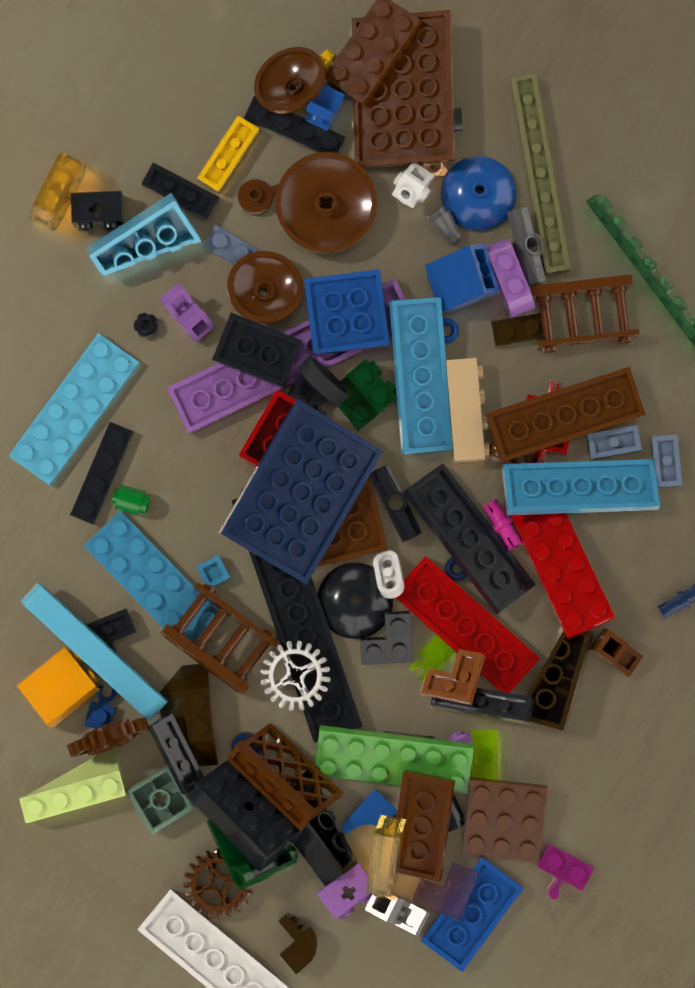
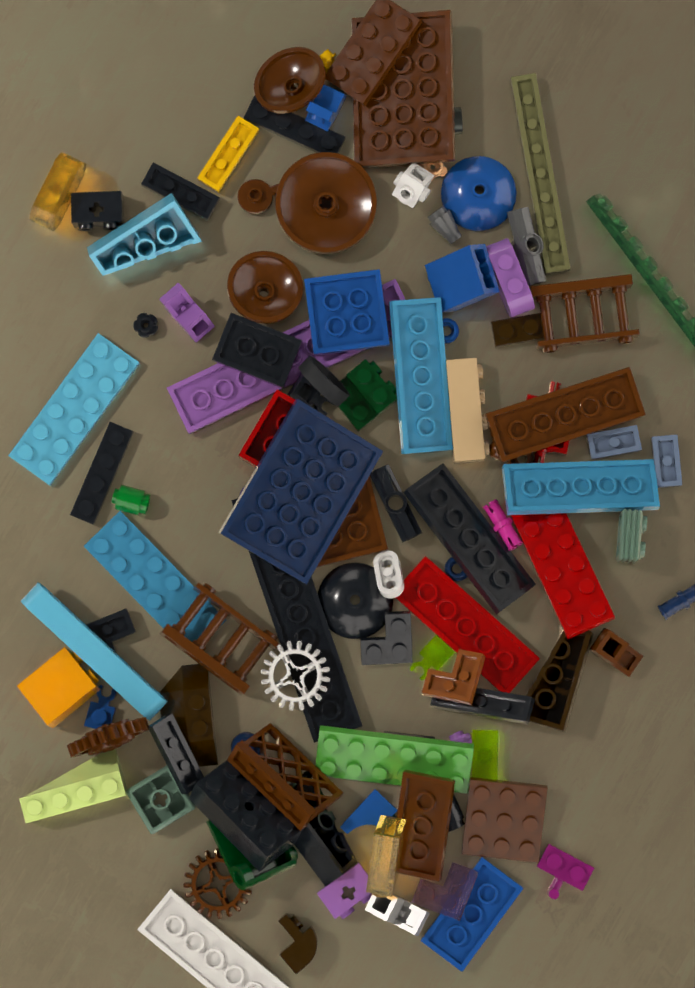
dark azure plate [196,555,231,587] -> none
sand blue plate [203,225,259,265] -> none
none -> sand green brick [616,509,647,564]

